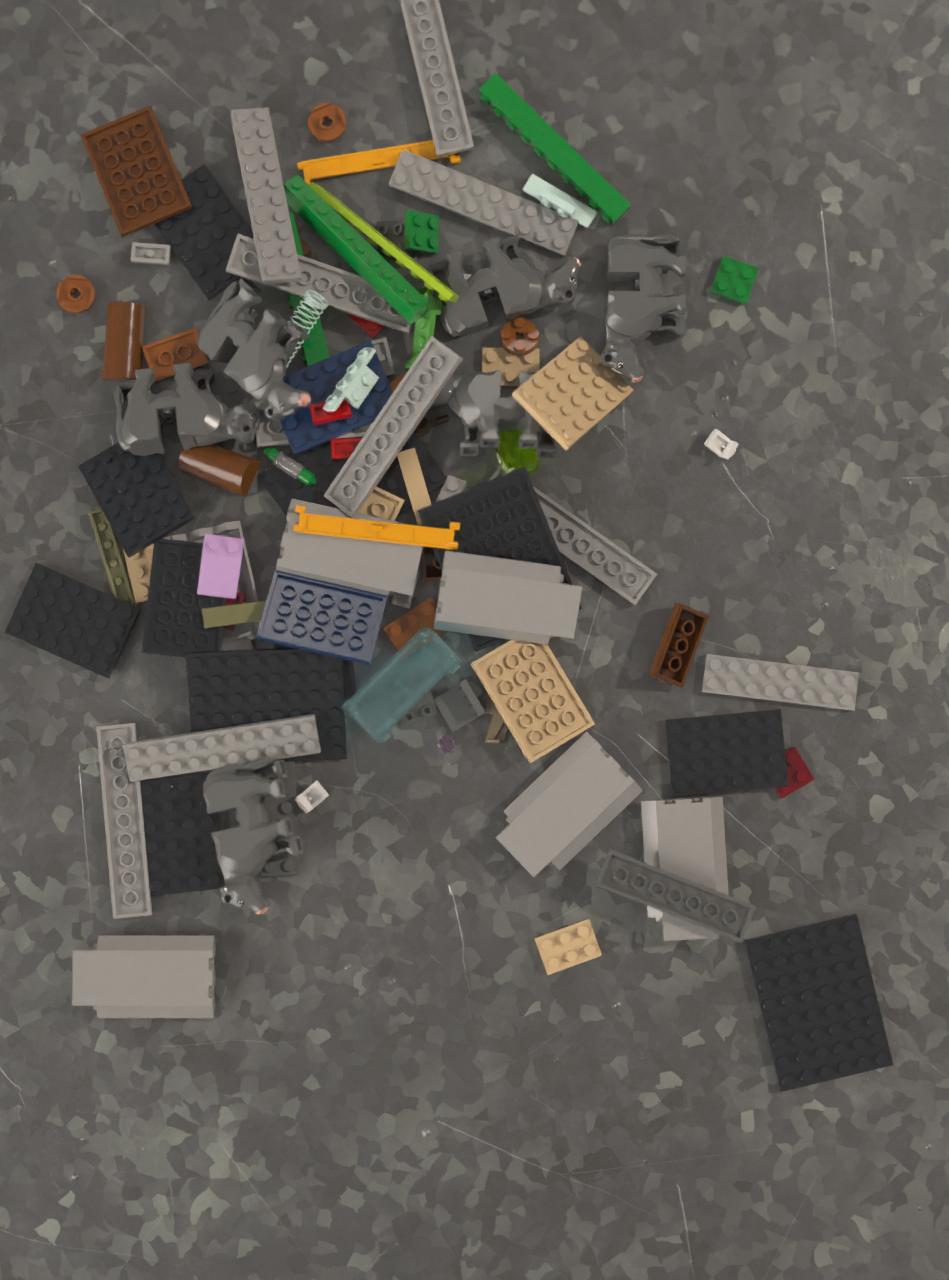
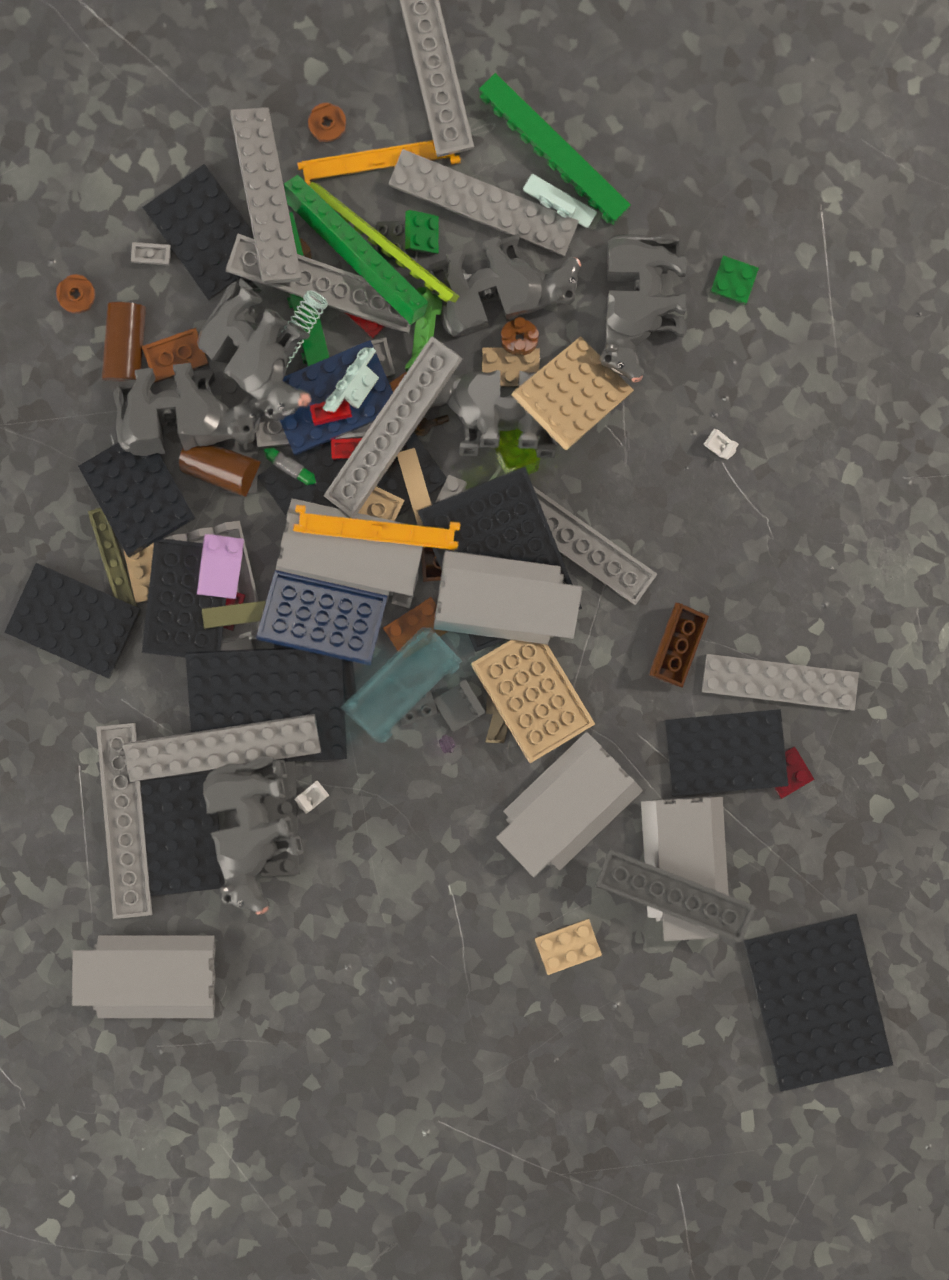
reddish brown plate [81,105,192,237] -> none

